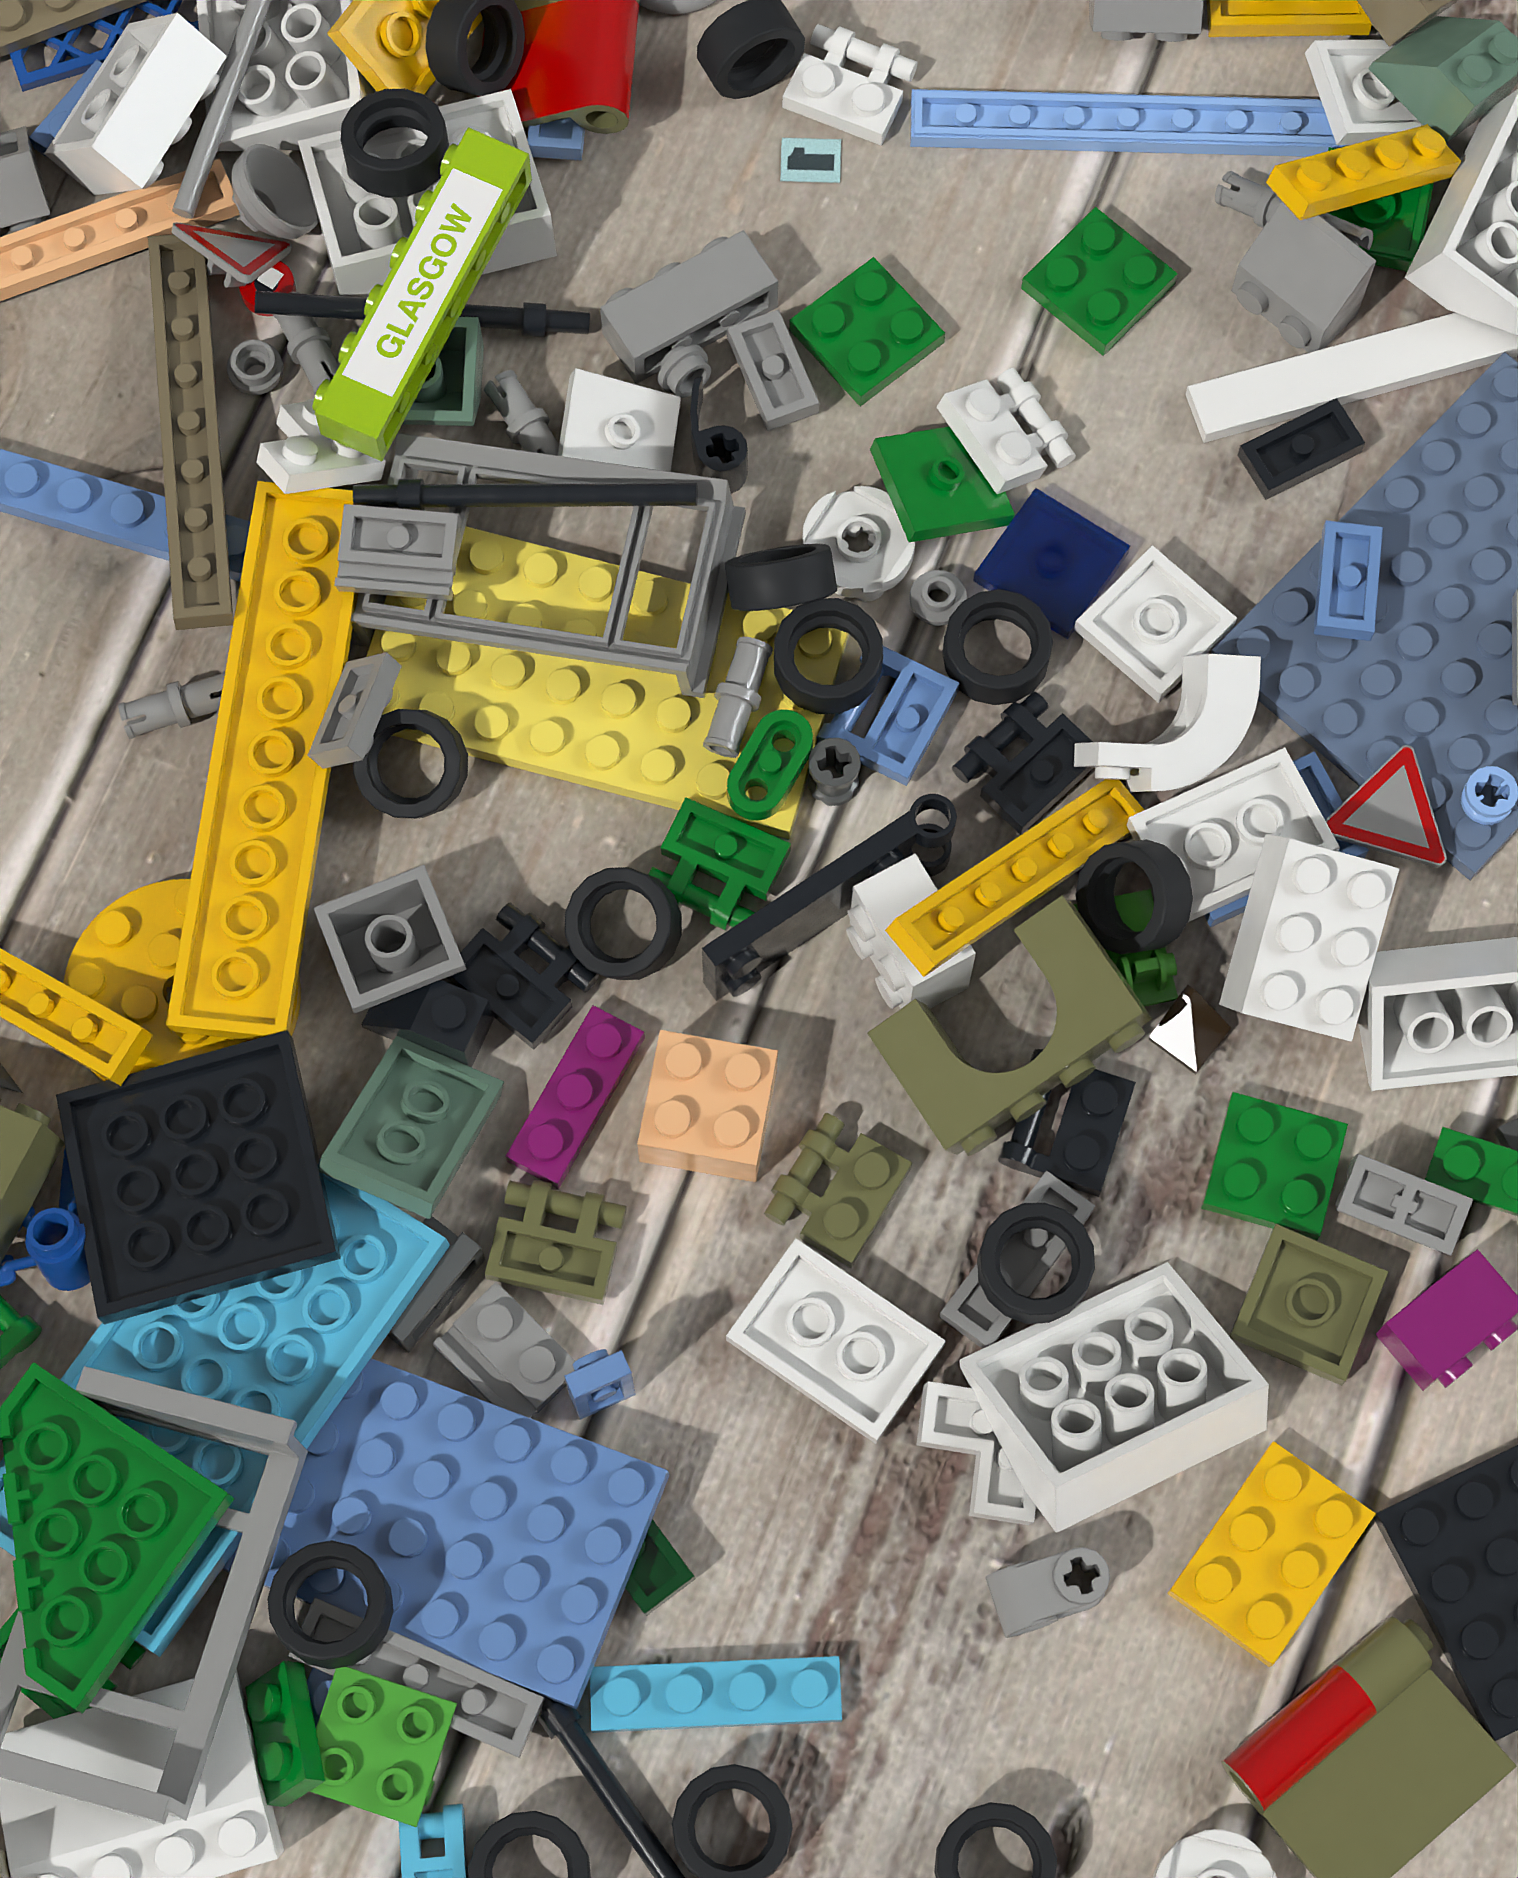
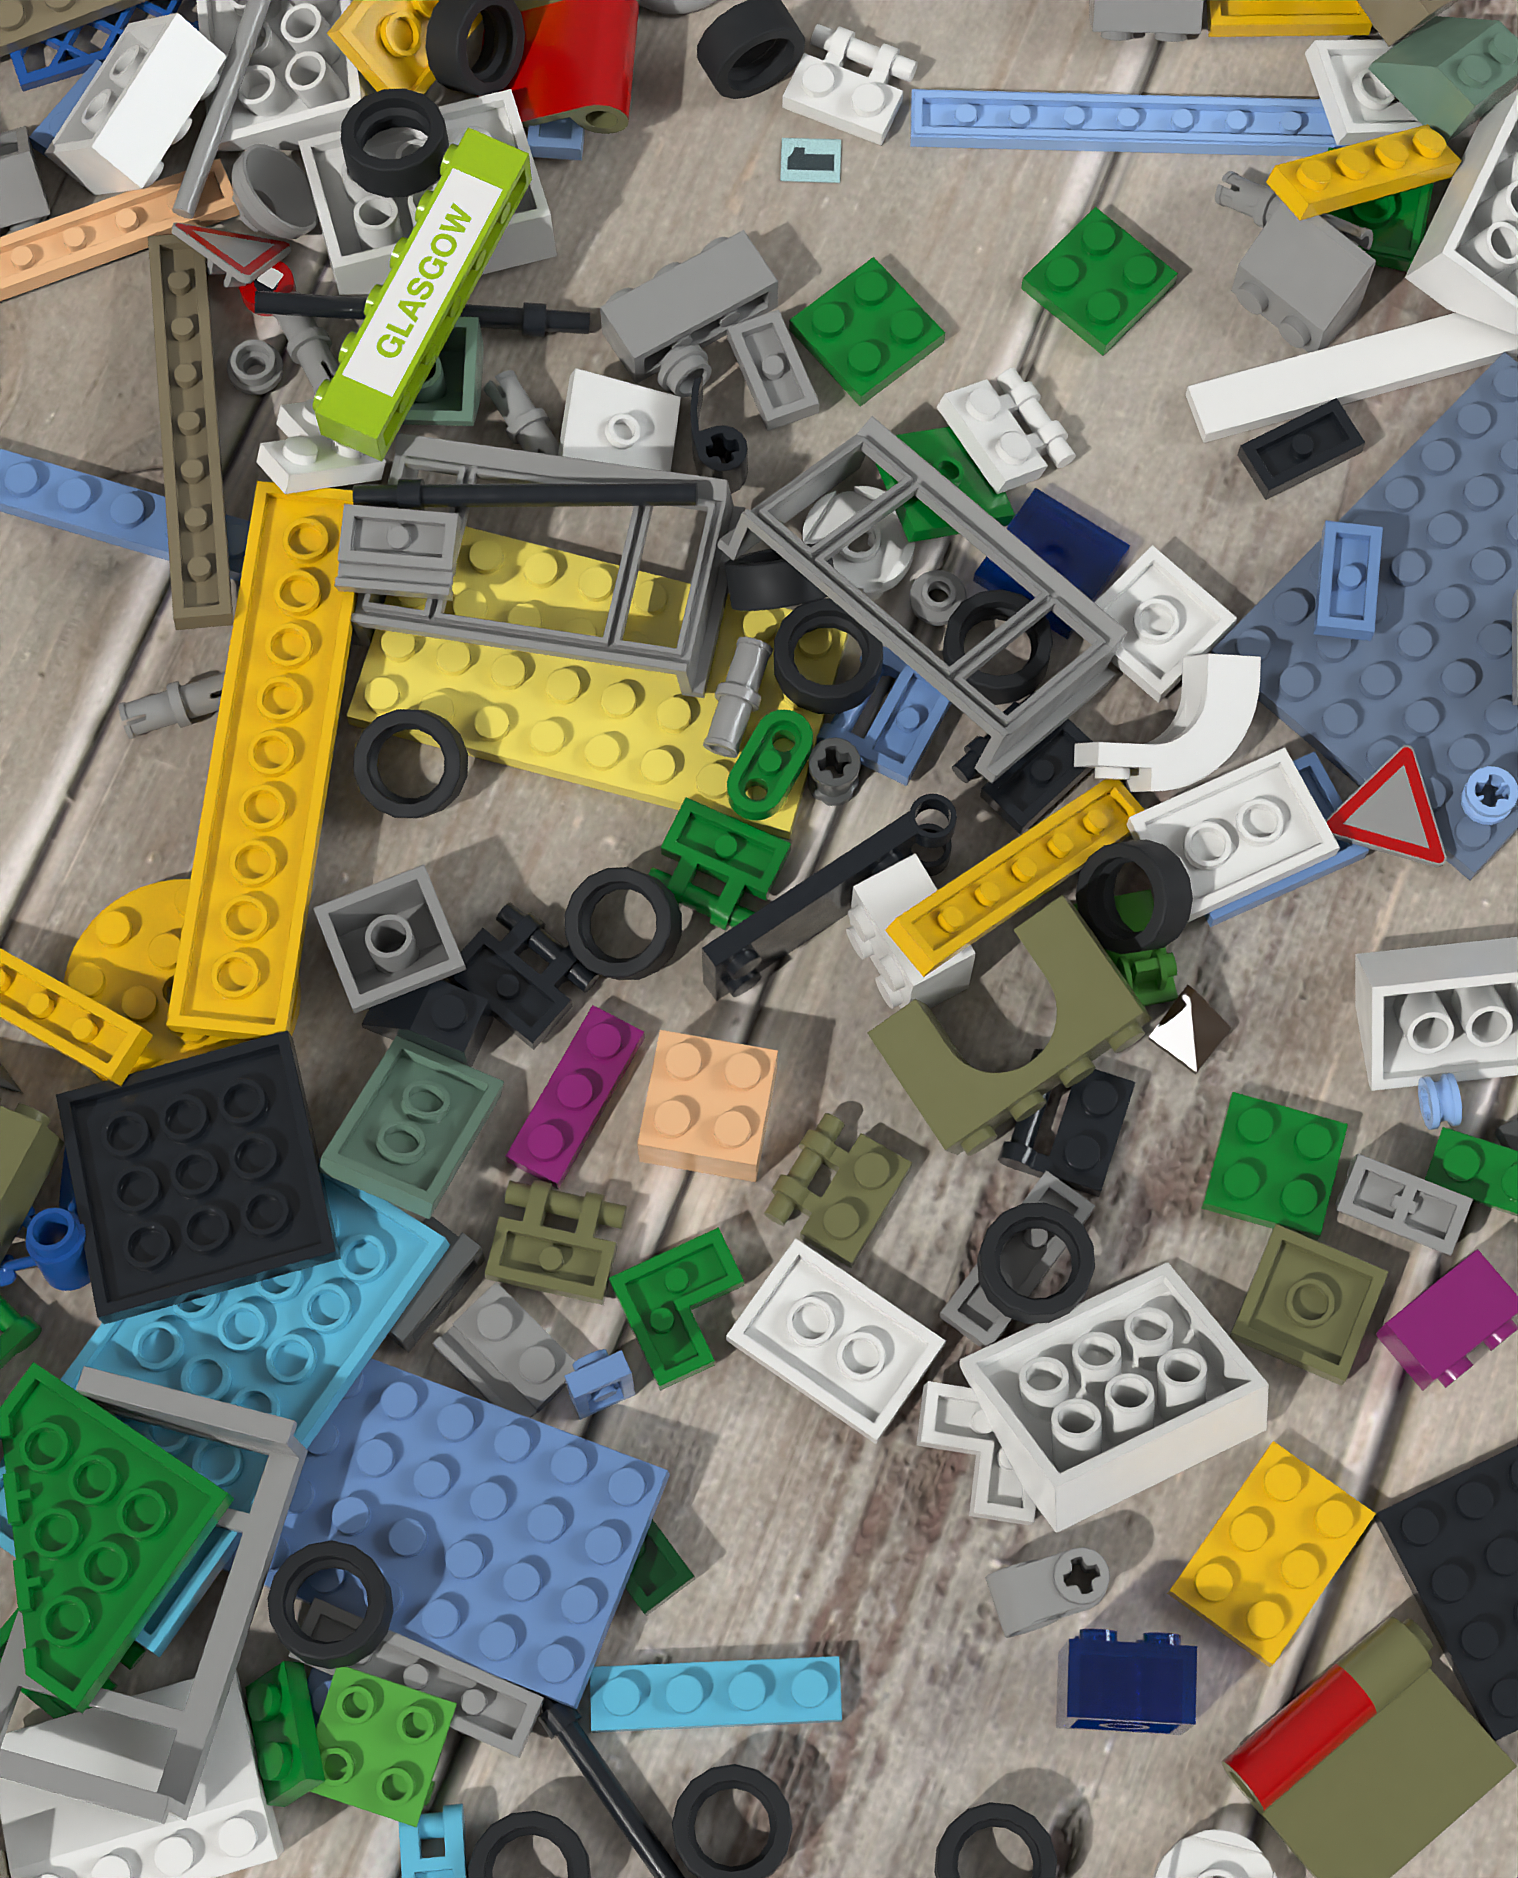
light grey plate [308,652,402,769] -> none
white brick [1219,834,1400,1042] -> none
none -> green plate [609,1227,744,1391]
none -> light grey piece [717,416,1128,783]
none -> clear blue brick [1056,1629,1197,1735]
none -> light blue bush [1418,1073,1462,1130]

